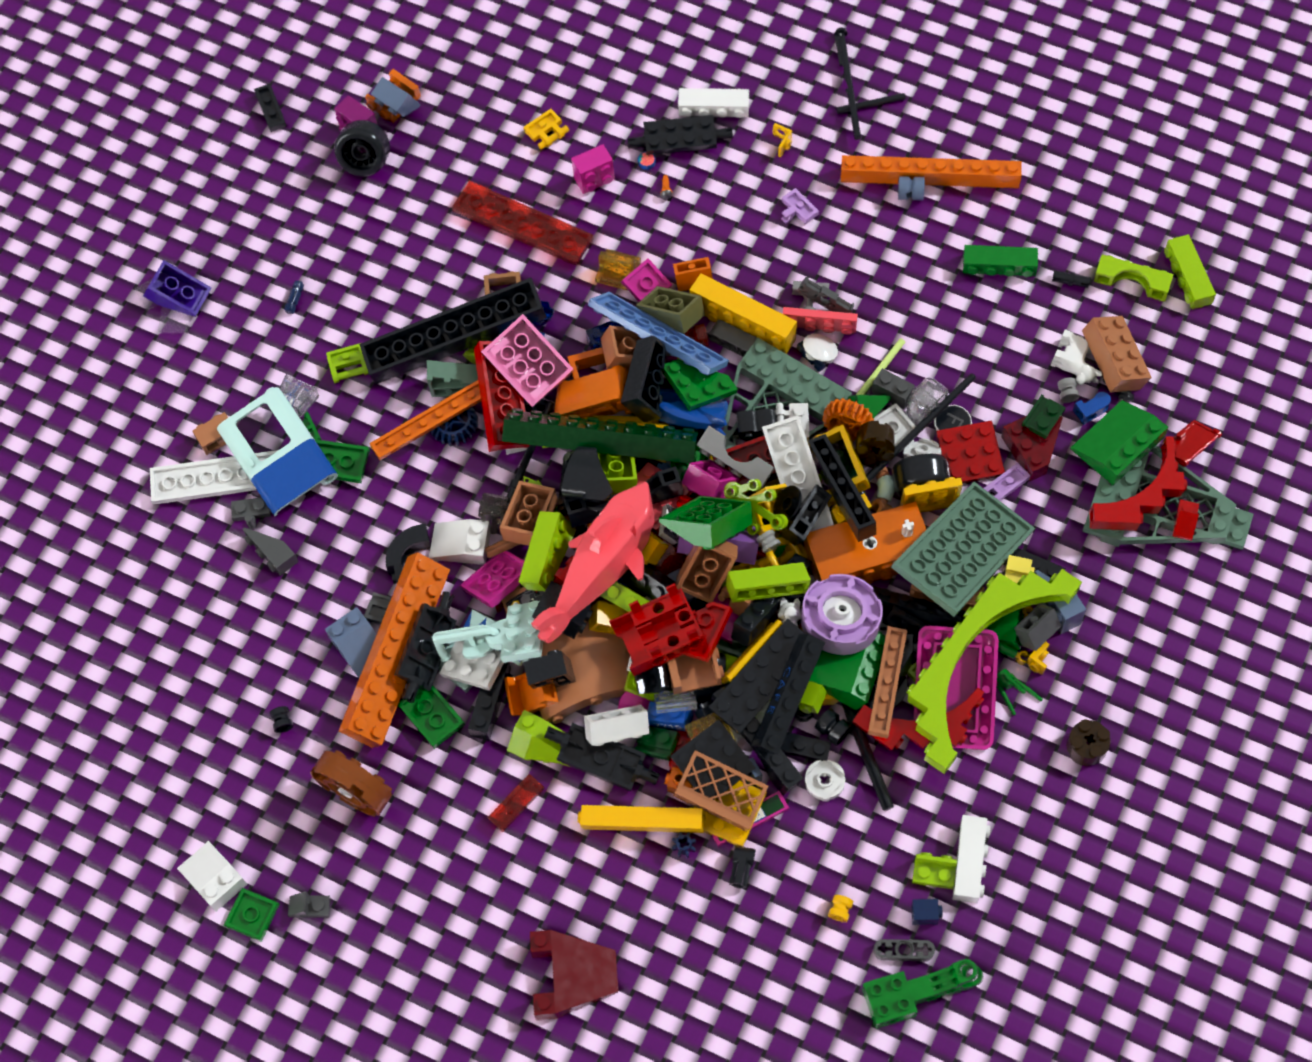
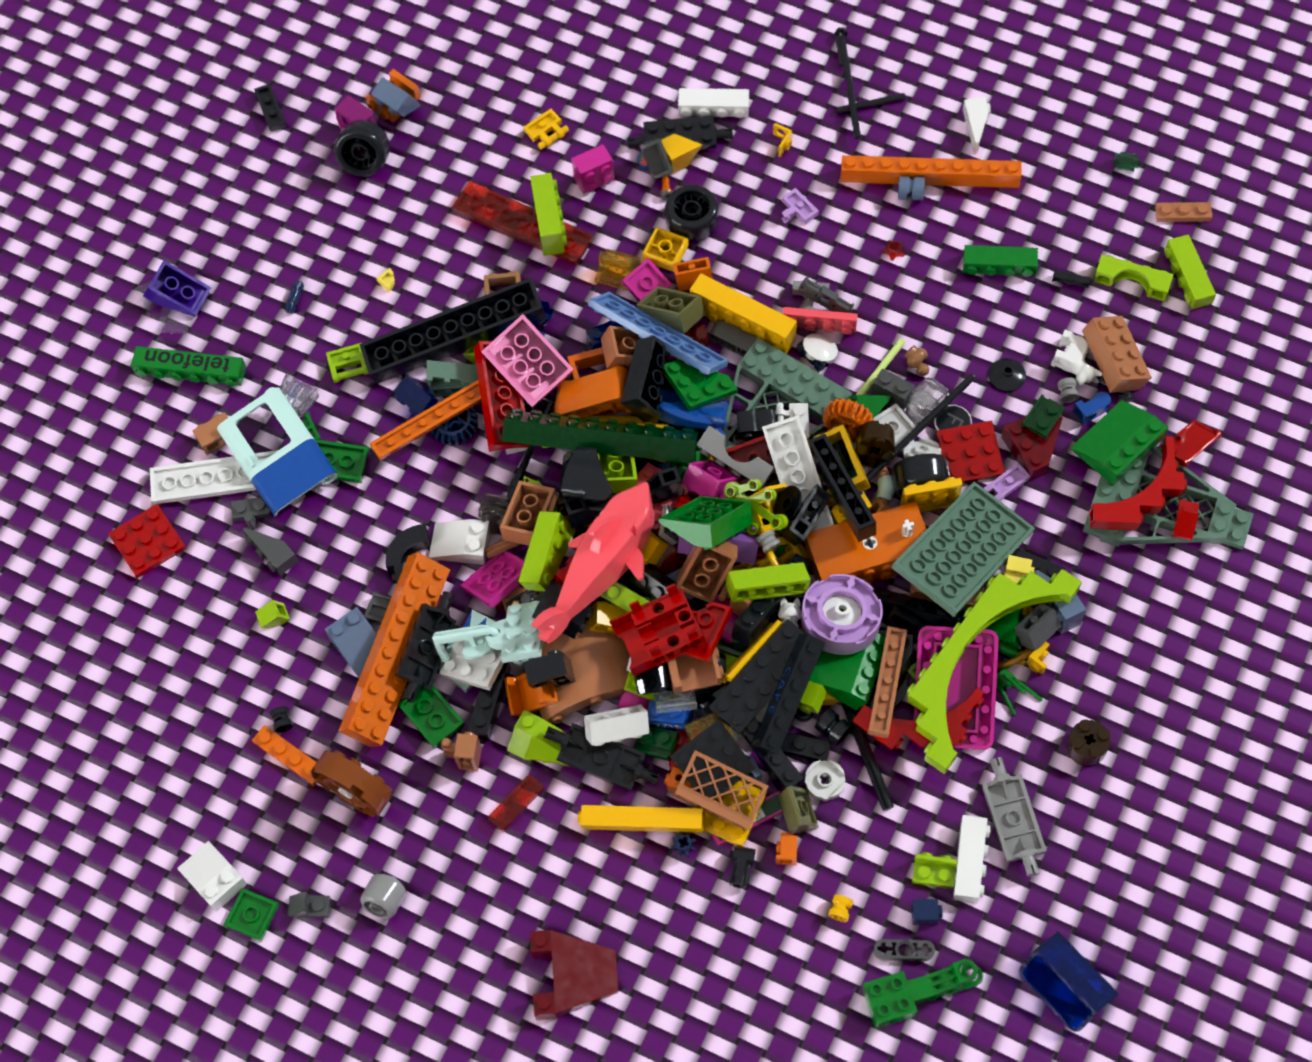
none -> red plate [108,504,187,579]
none -> green brick [131,346,246,386]
none -> orange plate [252,725,317,786]
none -> lime brick [255,600,290,629]
none -> light grey head [360,874,406,919]
none -> light yellow tile [376,268,395,292]
none -> clear blue brick [393,375,439,416]
none -> nougat brick [441,732,482,771]
none -> lime brick [530,173,567,256]
none -> dark grey panel [639,138,673,178]
none -> yellow brick [642,227,689,272]
none -> yellow slope [661,134,702,174]
none -> black wheel [665,185,719,242]
none -> orange brick [776,832,797,865]
none -> olive slope [778,786,819,834]
none -> clear red plate [882,240,905,261]
none -> medium nougat animal [904,345,930,376]
none -> white slope [963,97,991,153]
none -> light grey plate [982,757,1047,877]
none -> black dish [988,358,1026,392]
none -> pearl gold piece [997,648,1033,671]
none -> clear blue windscreen [1019,931,1119,1032]
none -> clear green brick [1113,152,1141,172]
none -> nougat plate [1155,202,1212,222]

